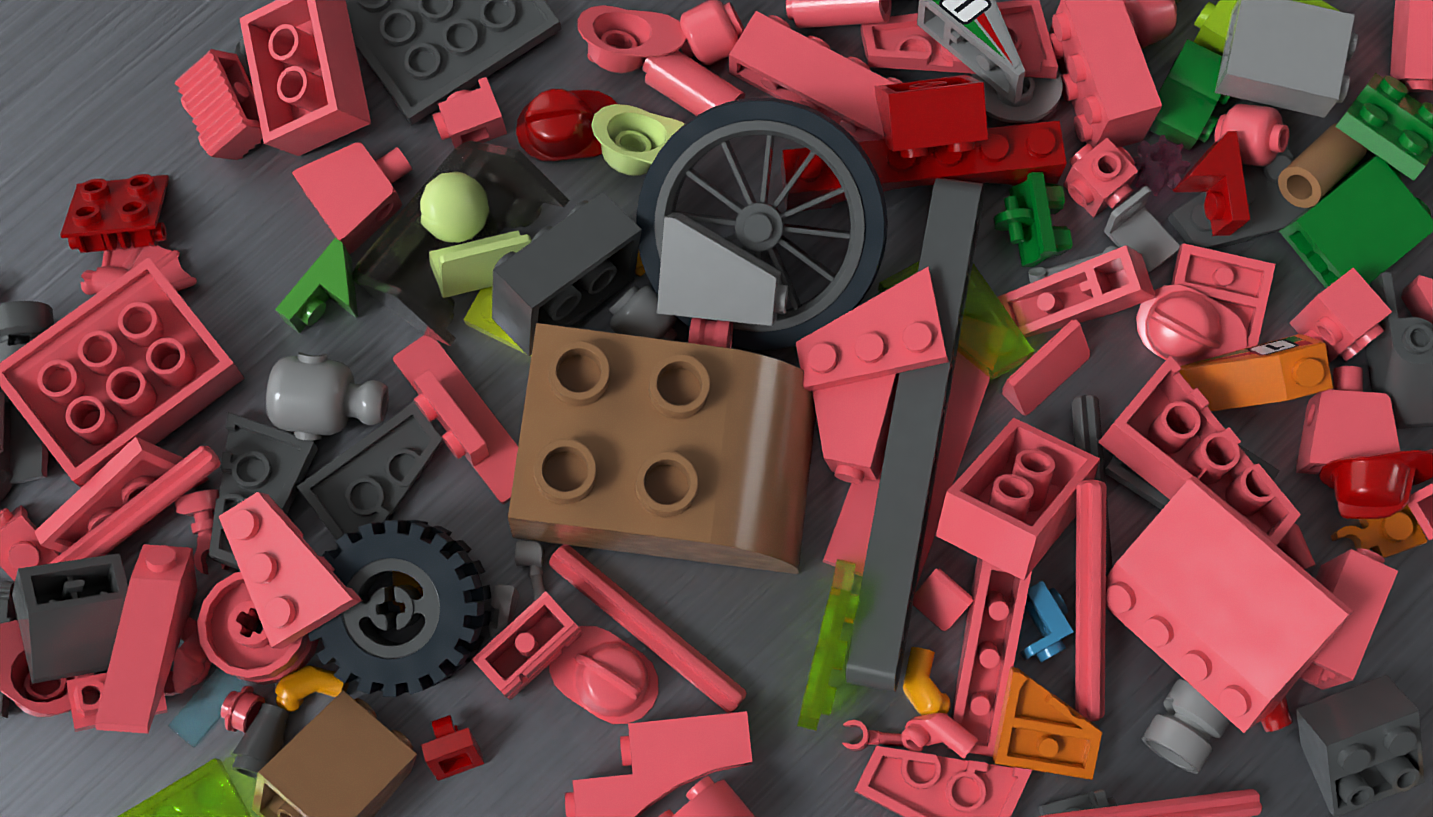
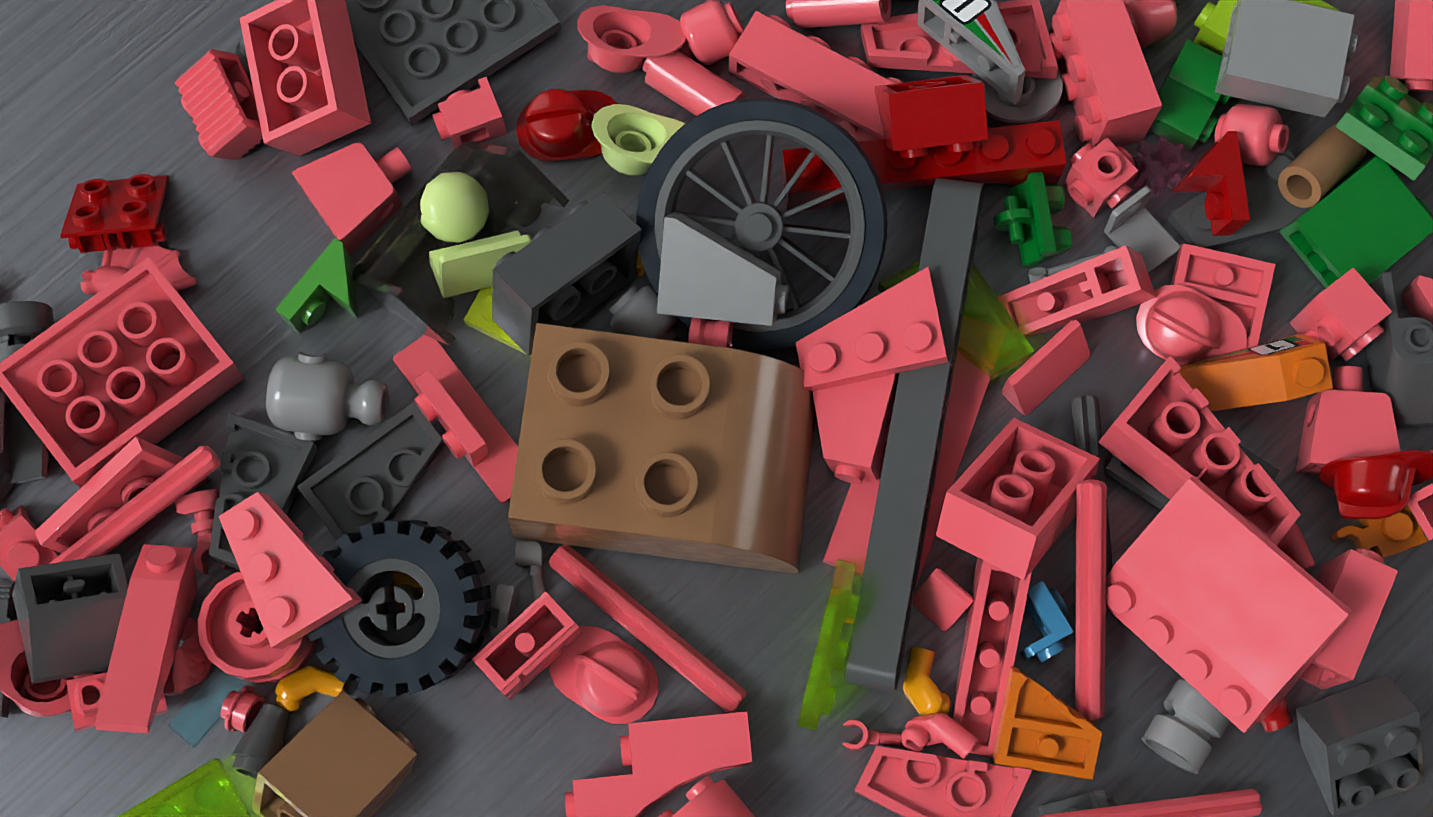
red tile [421,715,484,781] -> none

